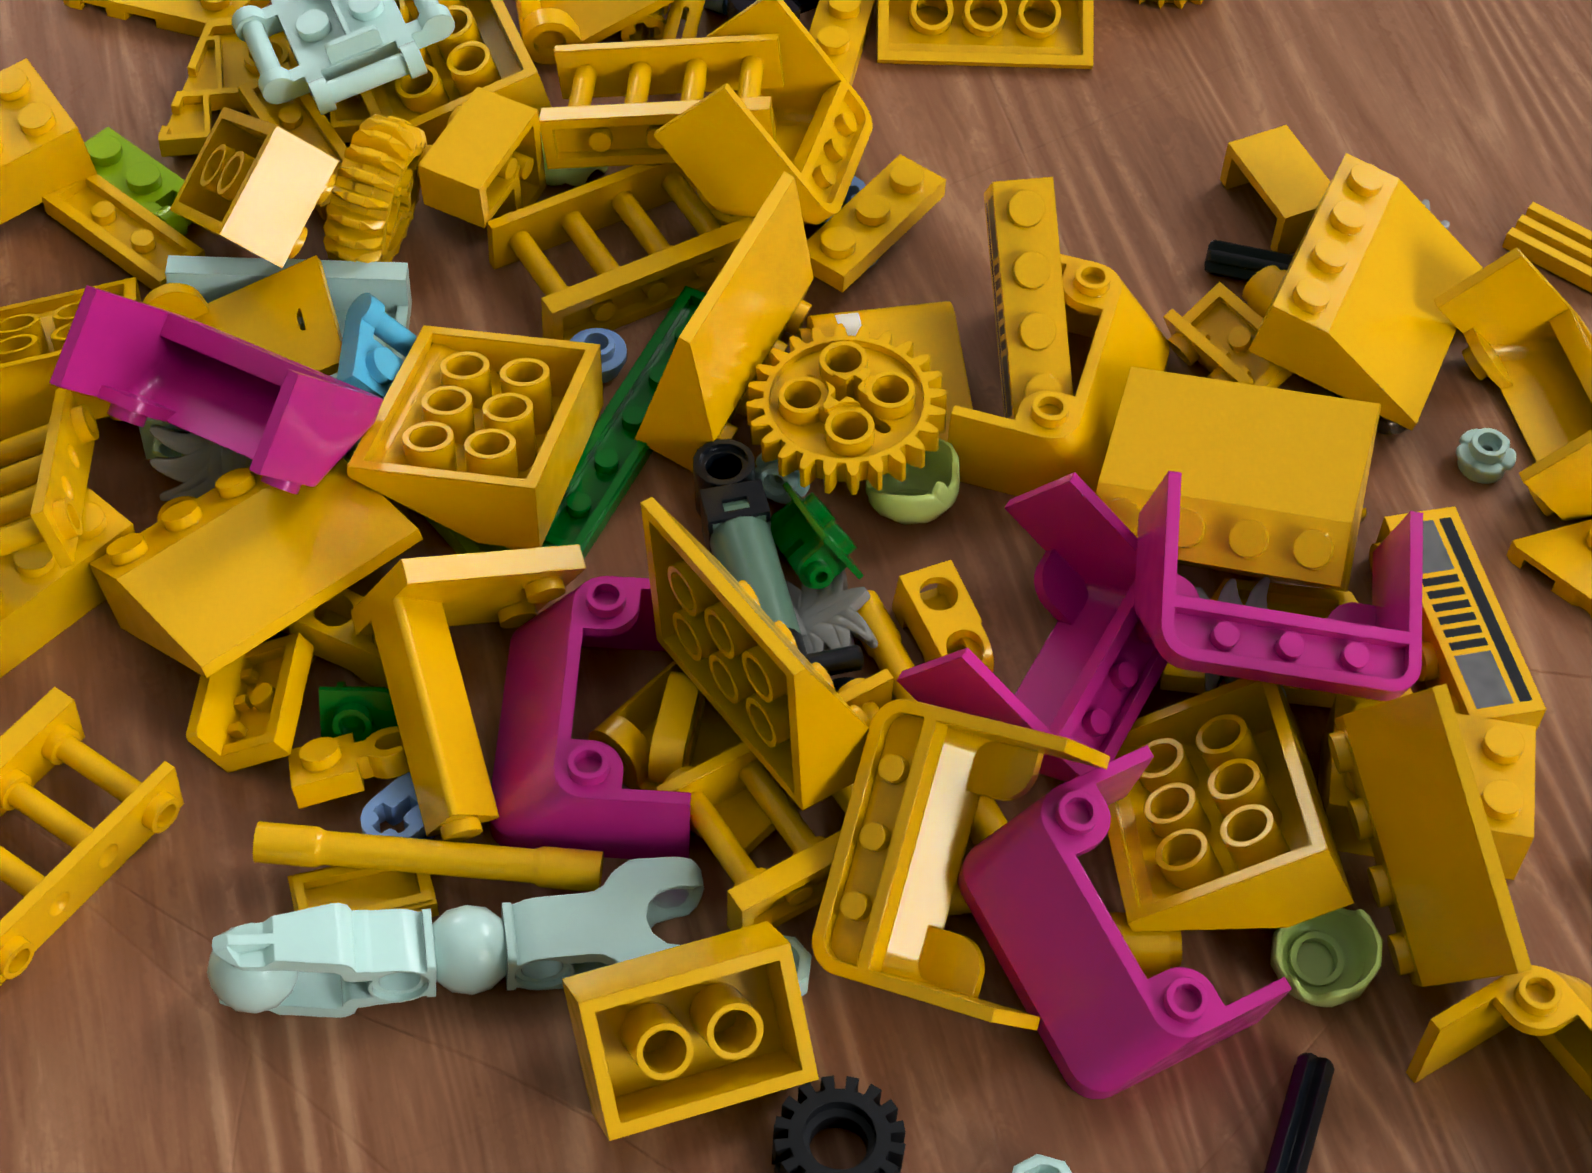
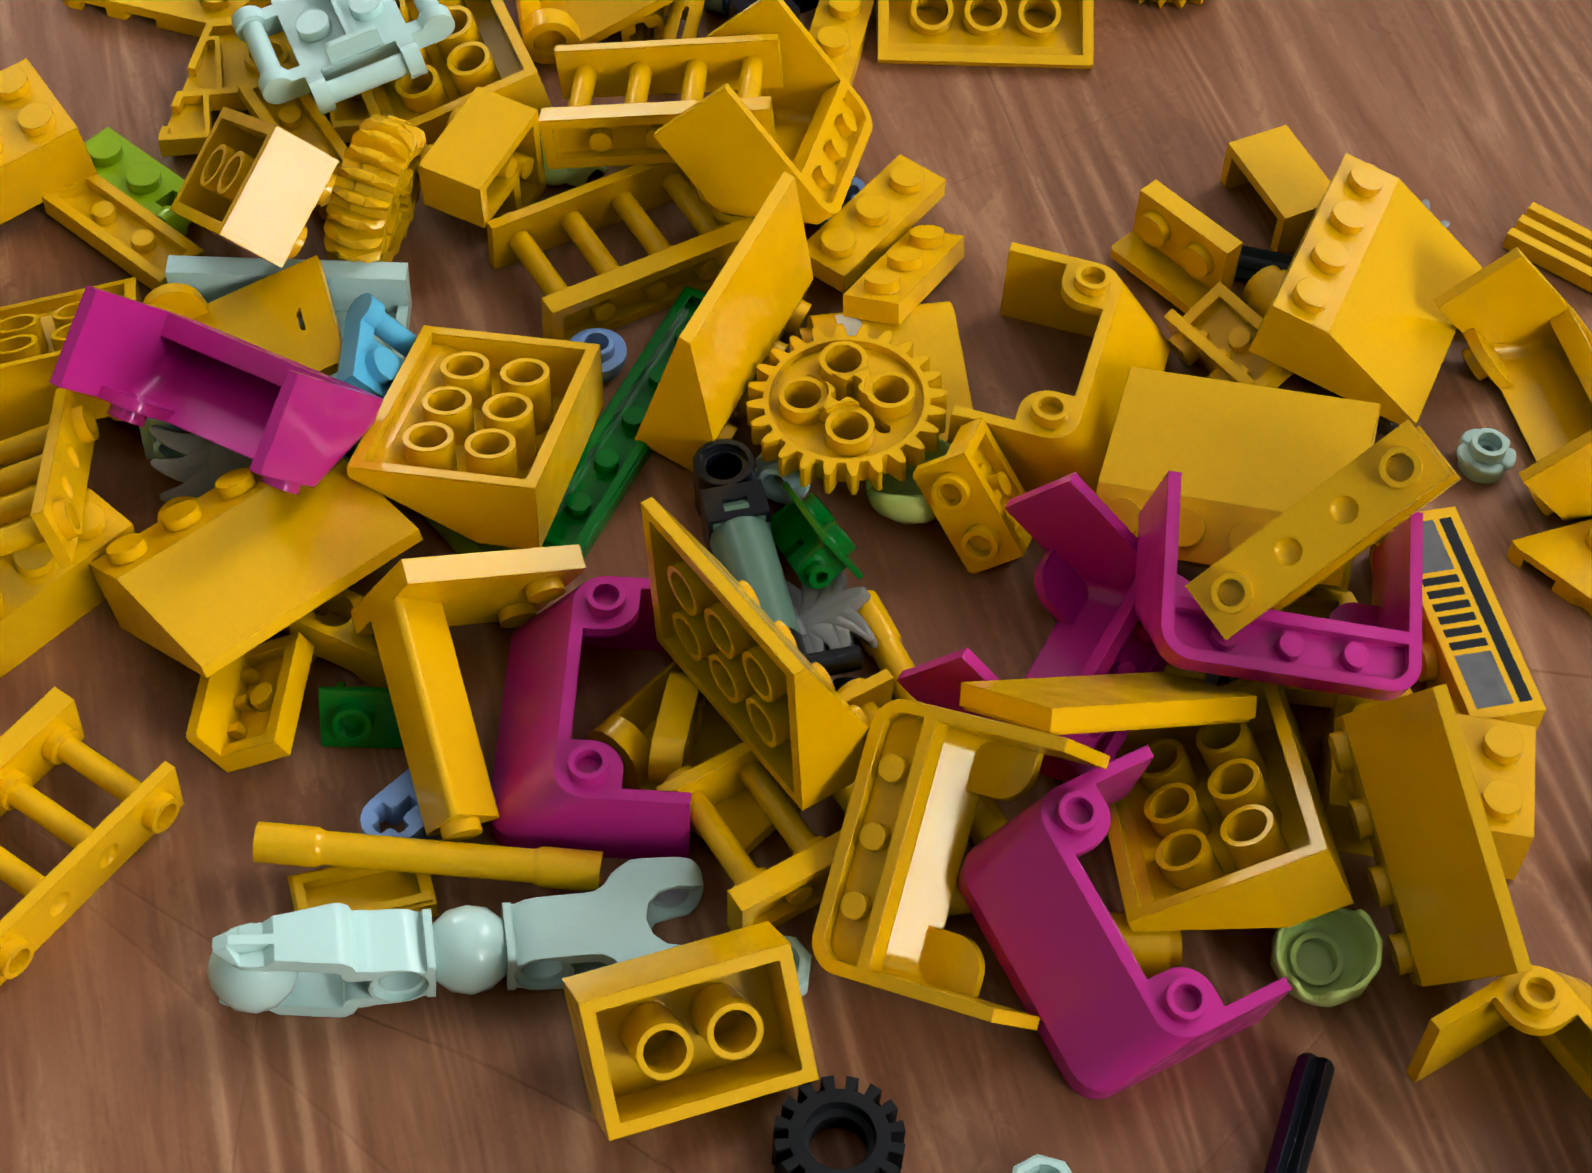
yellow plate [288,726,410,809] -> none
yellow leg [891,560,994,672] -> none
yellow brick [984,177,1073,420] -> none
none -> yellow plate [843,225,964,326]
none -> yellow bracket [912,417,1032,574]
none -> yellow tile [959,671,1258,735]
none -> yellow bracket [1110,179,1243,314]
none -> yellow fence [1185,419,1461,640]

